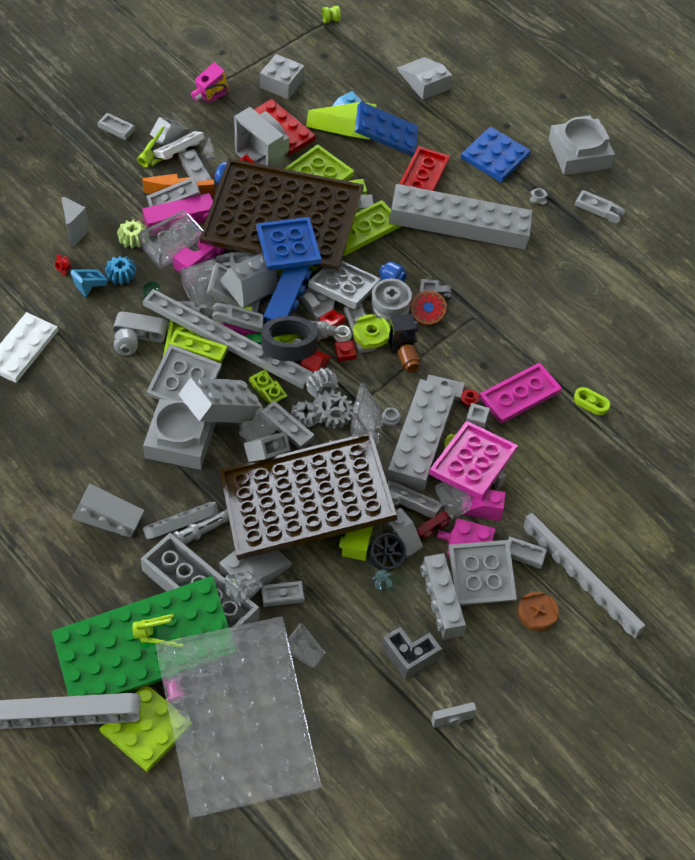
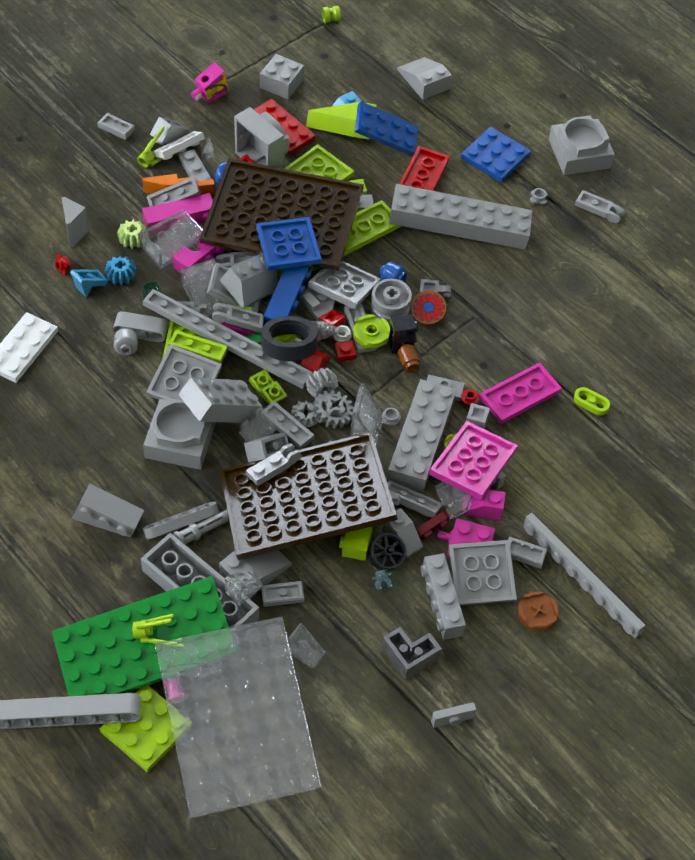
none -> light grey hinge [246,443,301,486]

